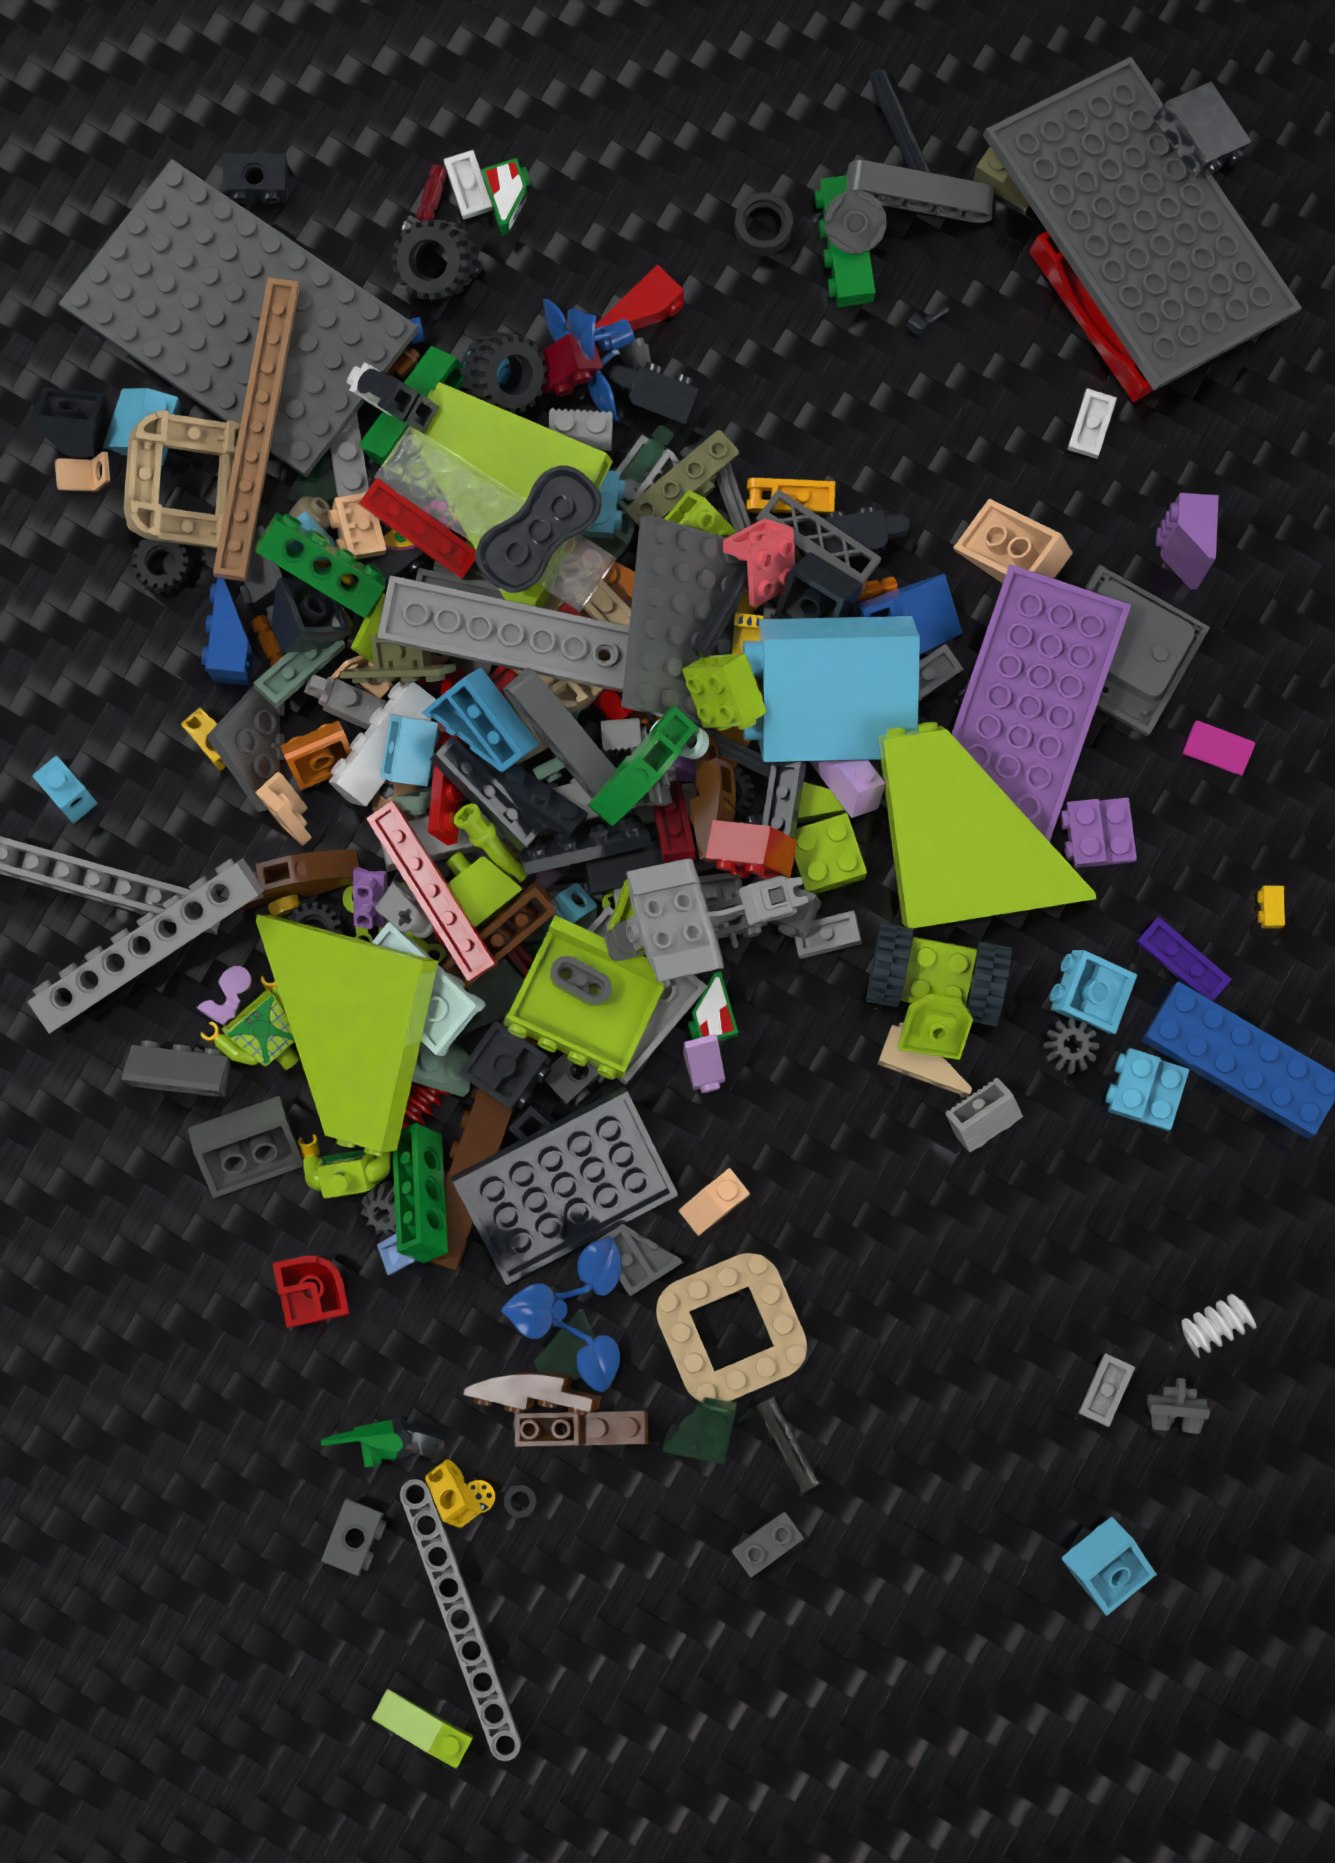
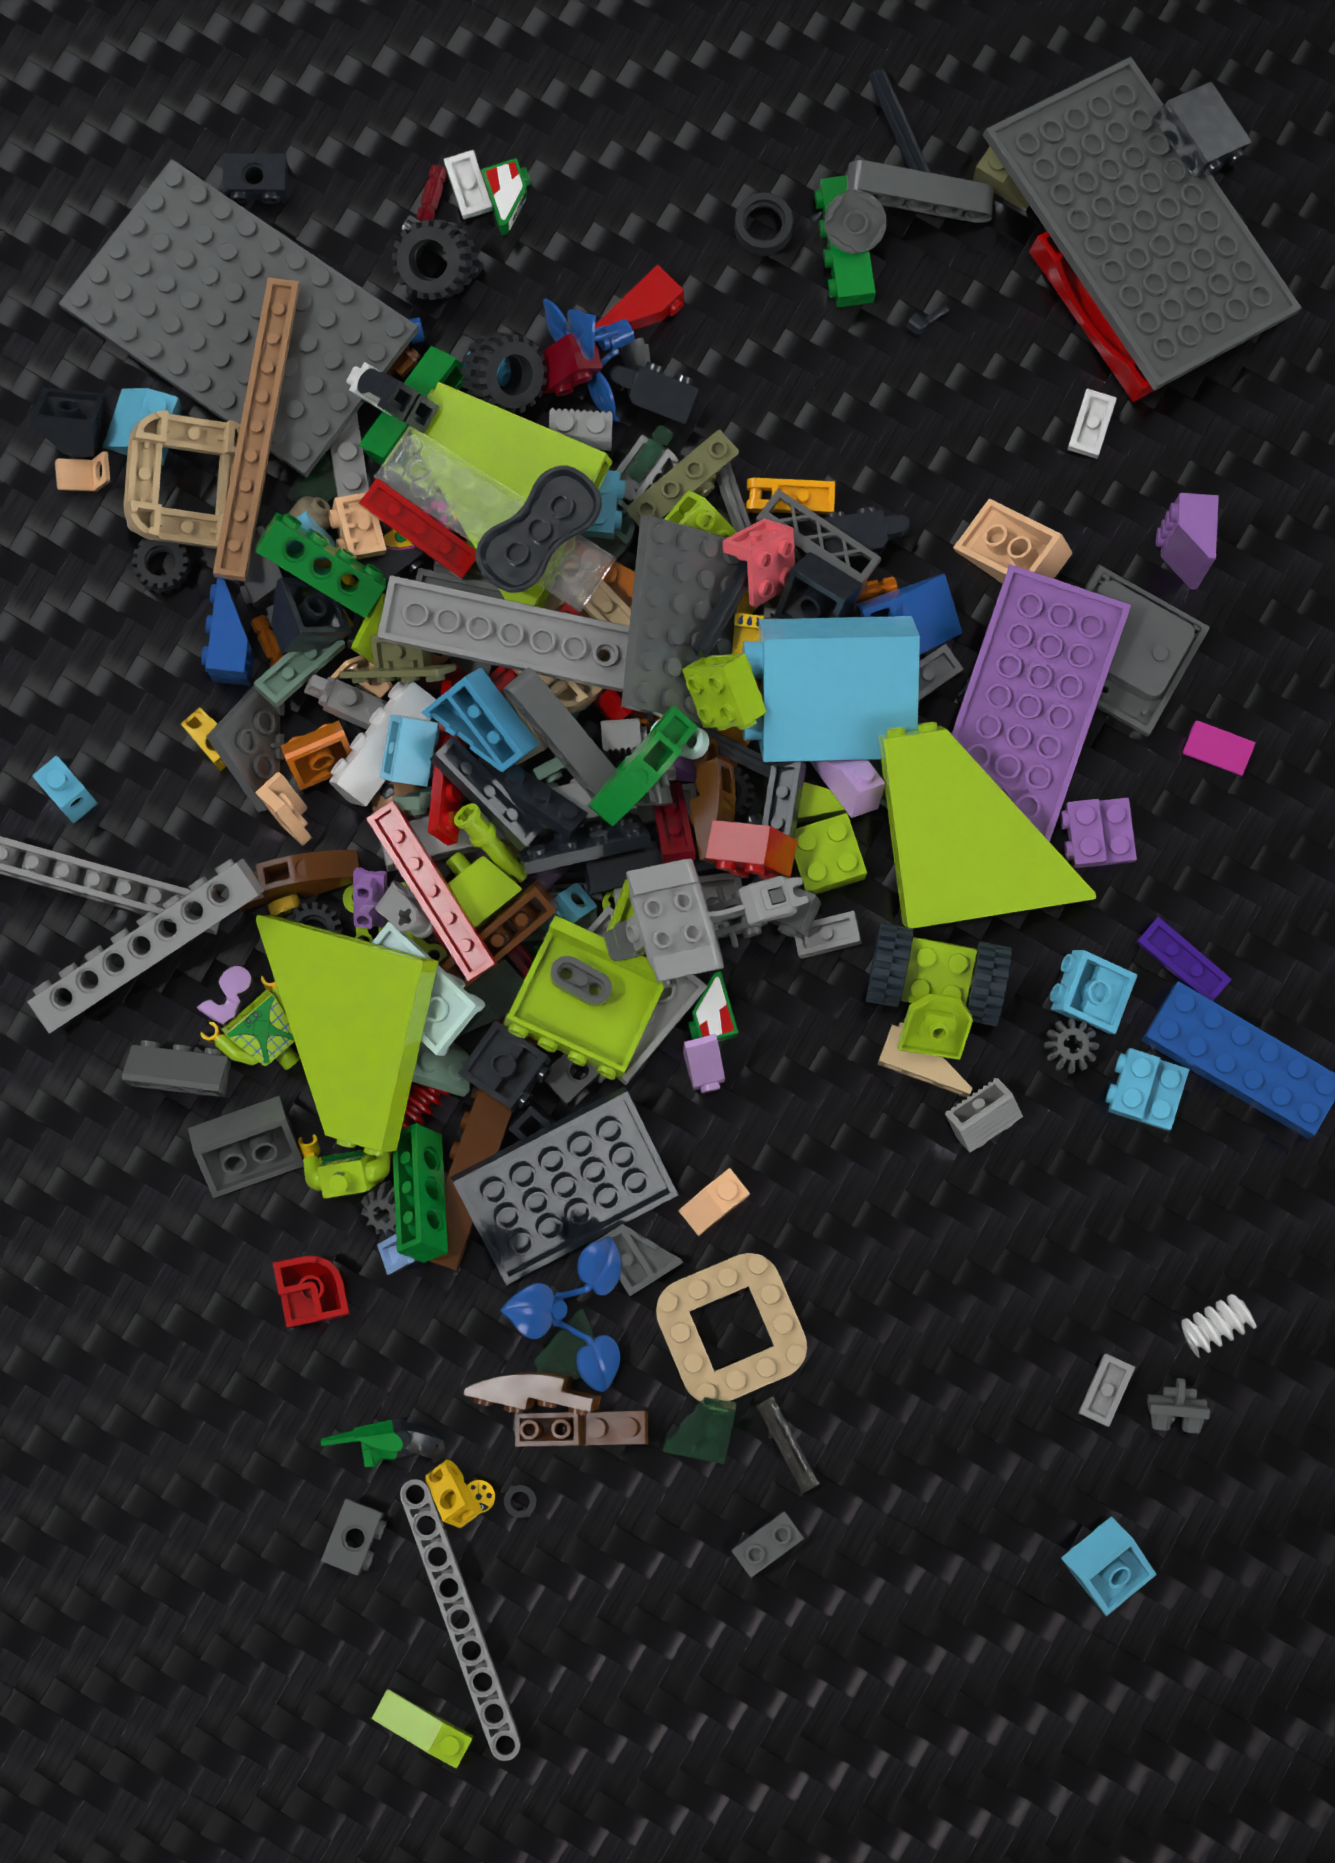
yellow piece [1257,886,1285,928] -> none

